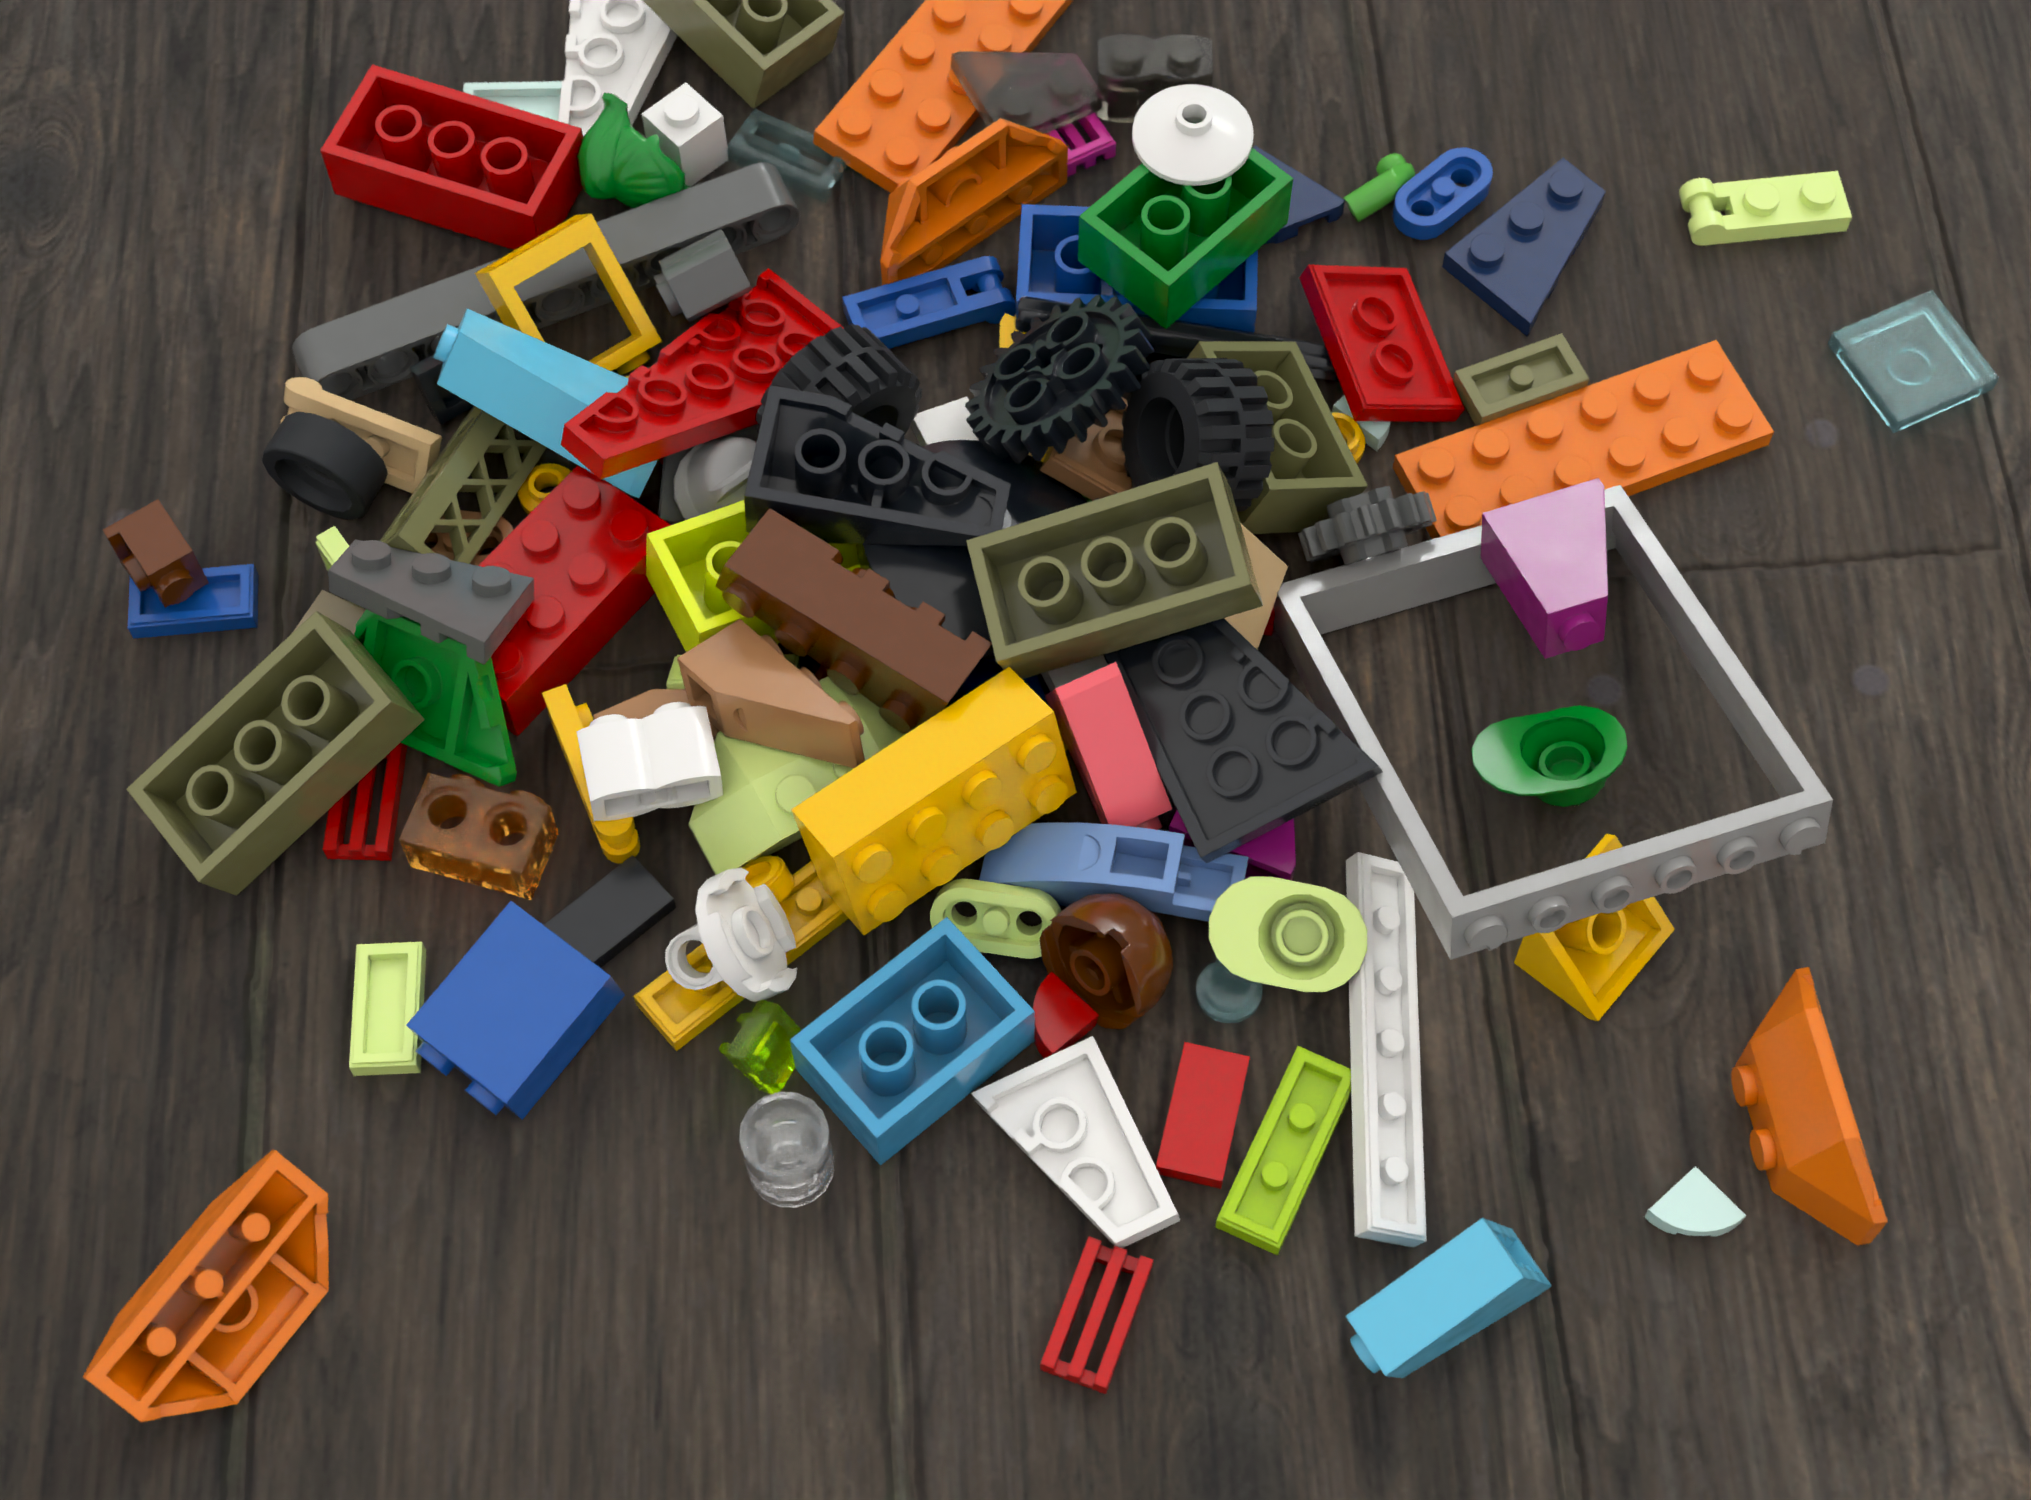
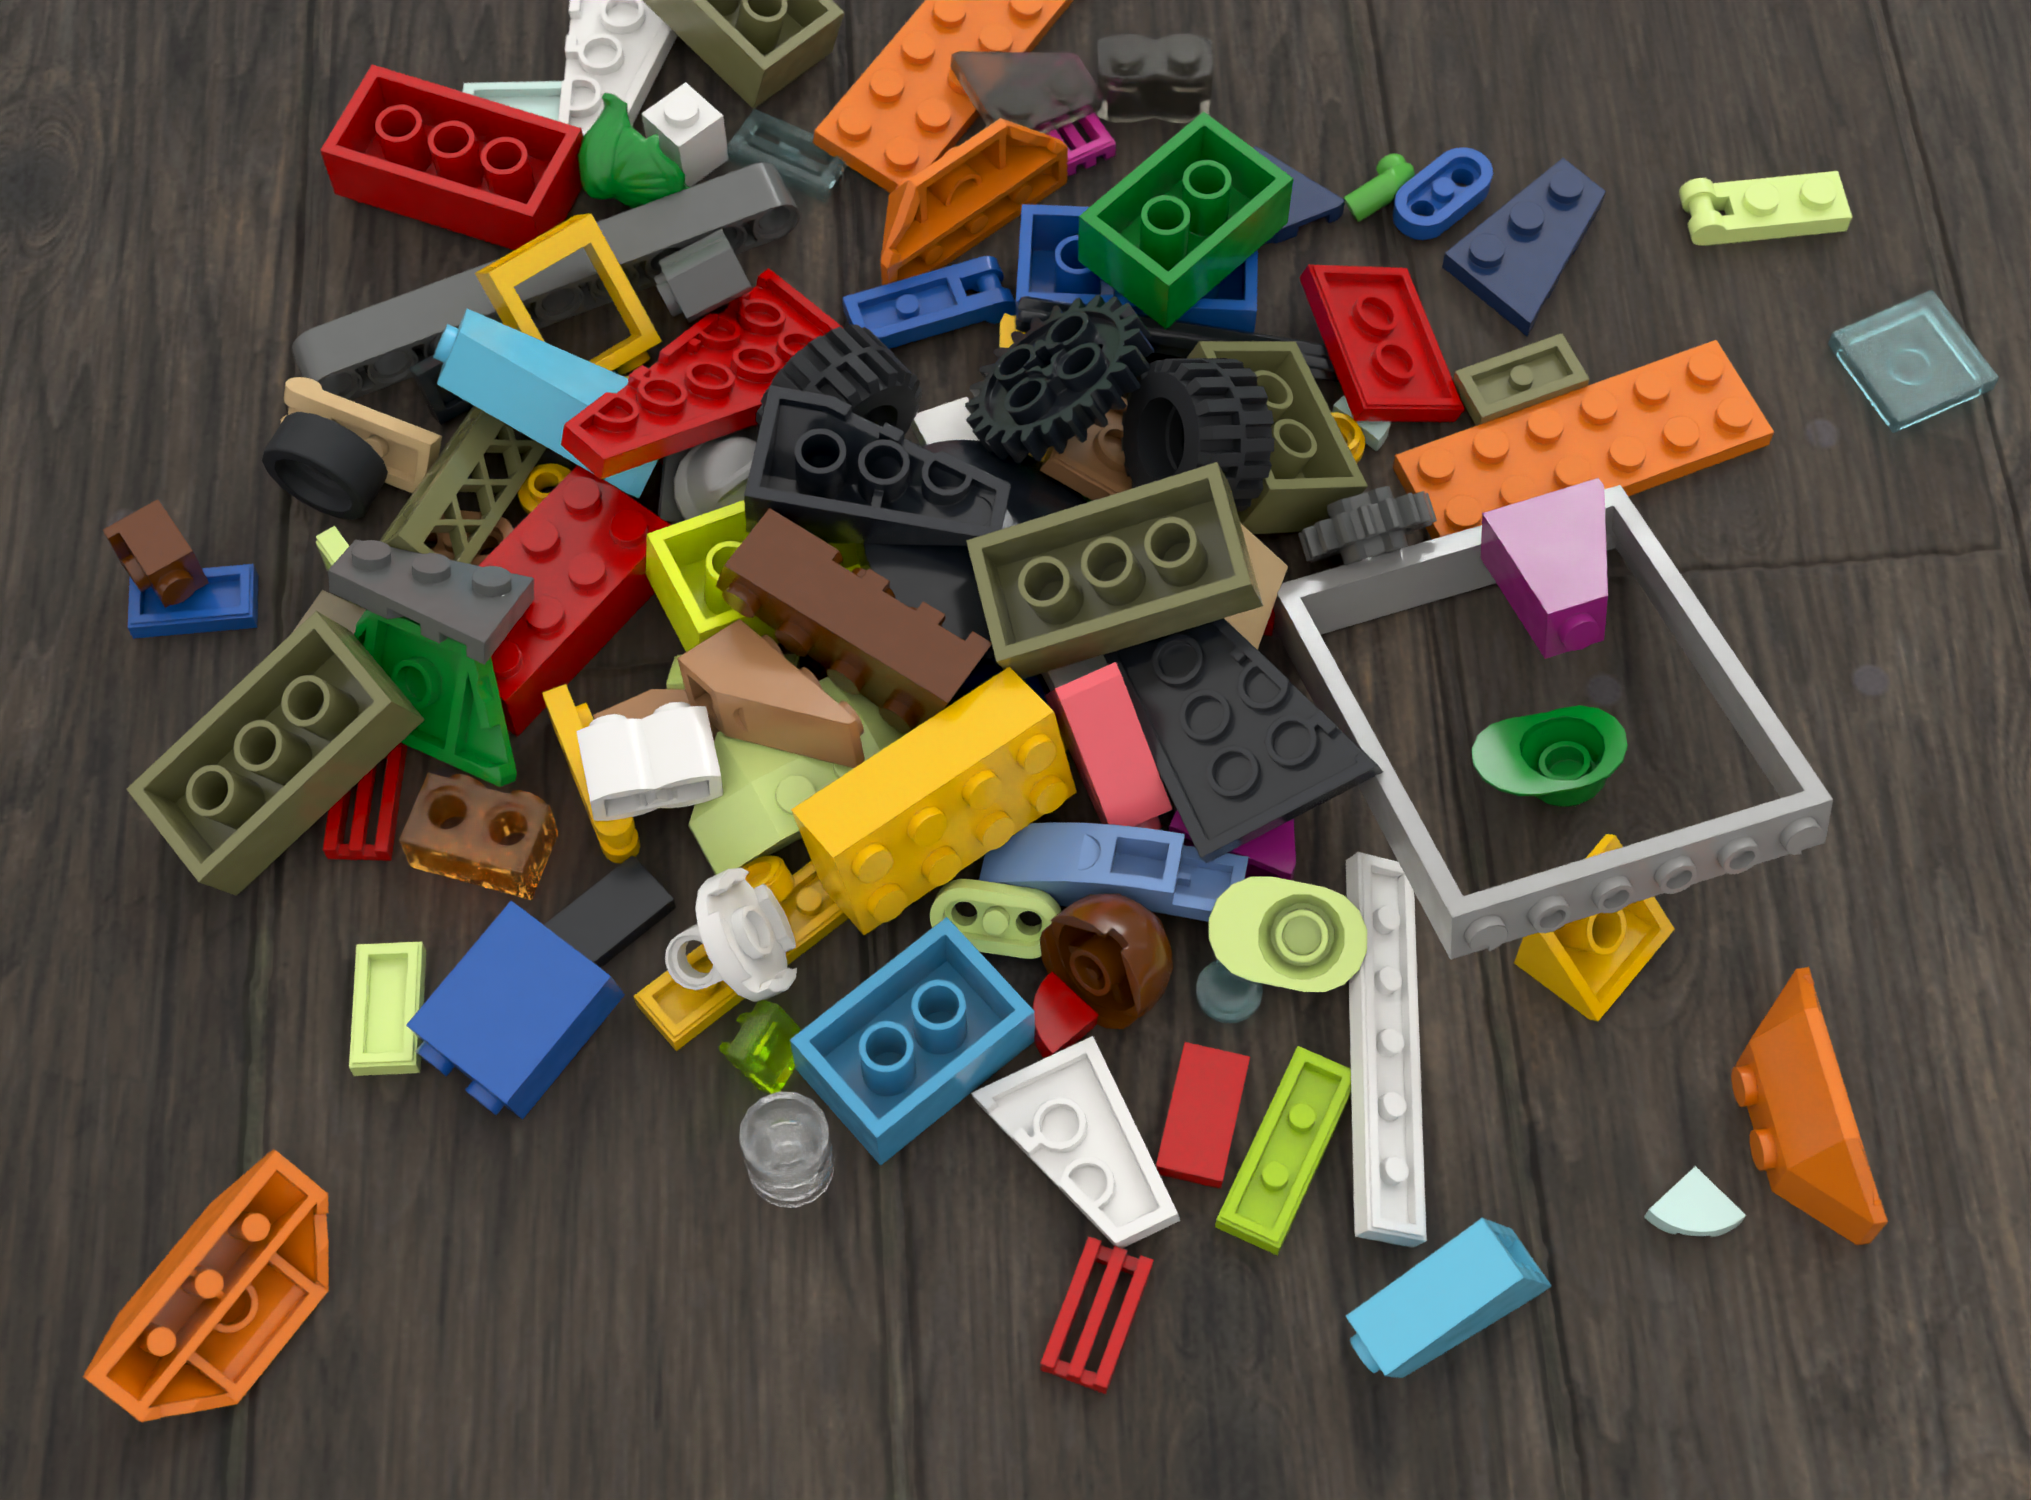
white dish [1132,84,1254,186] -> none

